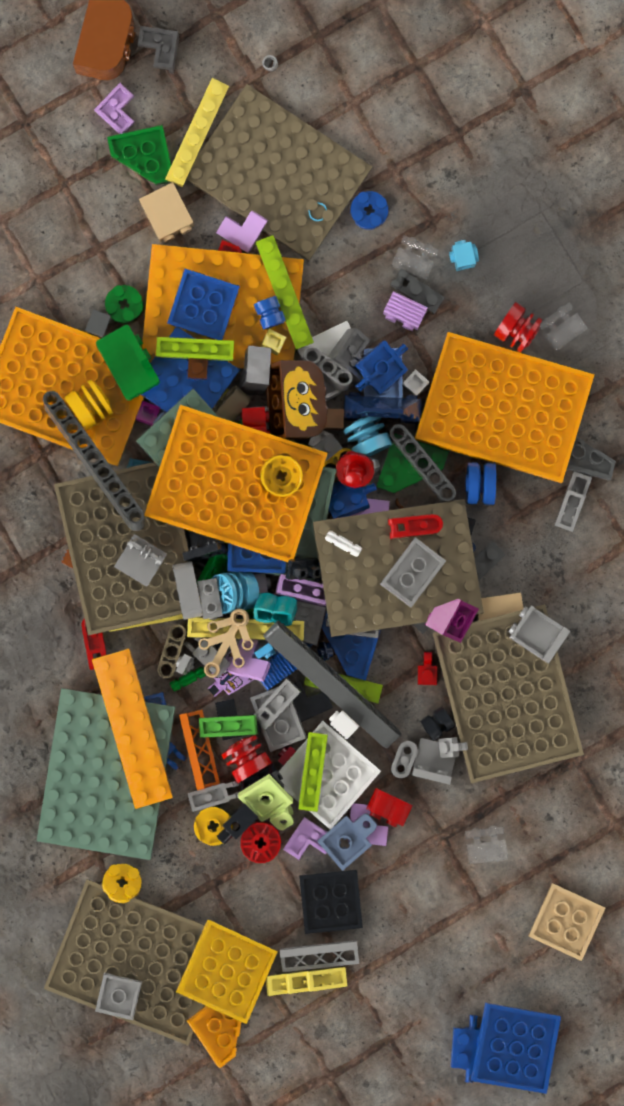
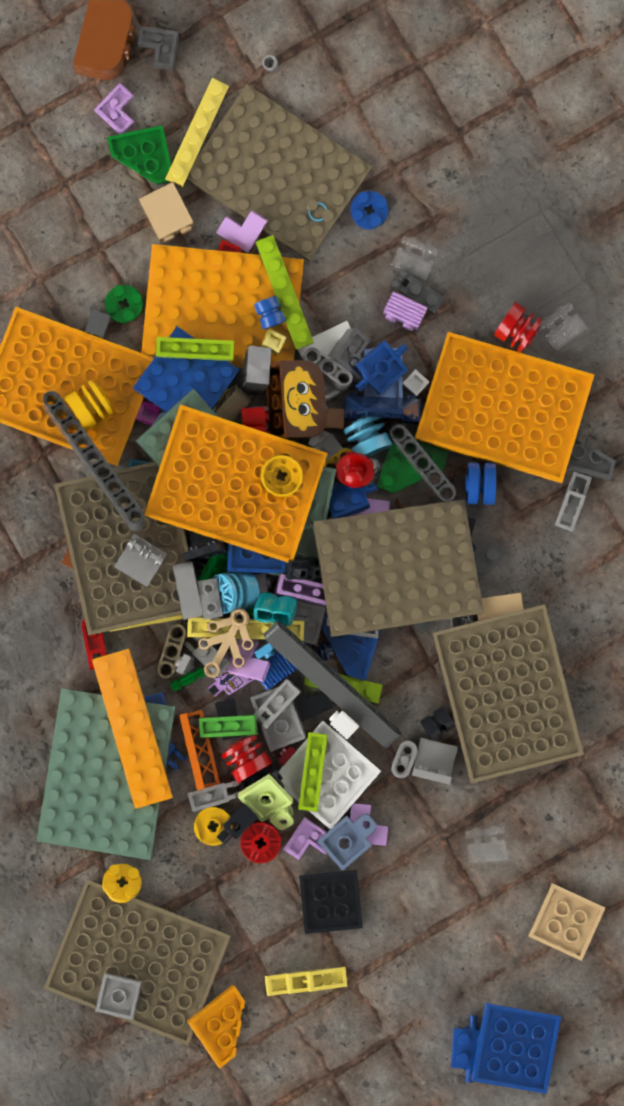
green bracket [96,325,160,401] -> none
blue plate [167,269,240,340] -> none
yellow plate [176,920,278,1024] -> none
reddish brown plate [187,358,208,380] -> none
light grey fence [280,940,359,972] -> none
white axle [325,530,362,557] -> none
red brick [366,788,413,827] -> none
light grey plate [380,537,446,608] -> none
red plate [388,514,443,539] -> none
red plate [417,652,437,685] -> none
magenta slope [425,599,479,643] -> none
light grey plate [439,737,468,758] -> none
medium azure brick [449,240,479,271] -> none
light grey panel [508,605,570,663] -> none

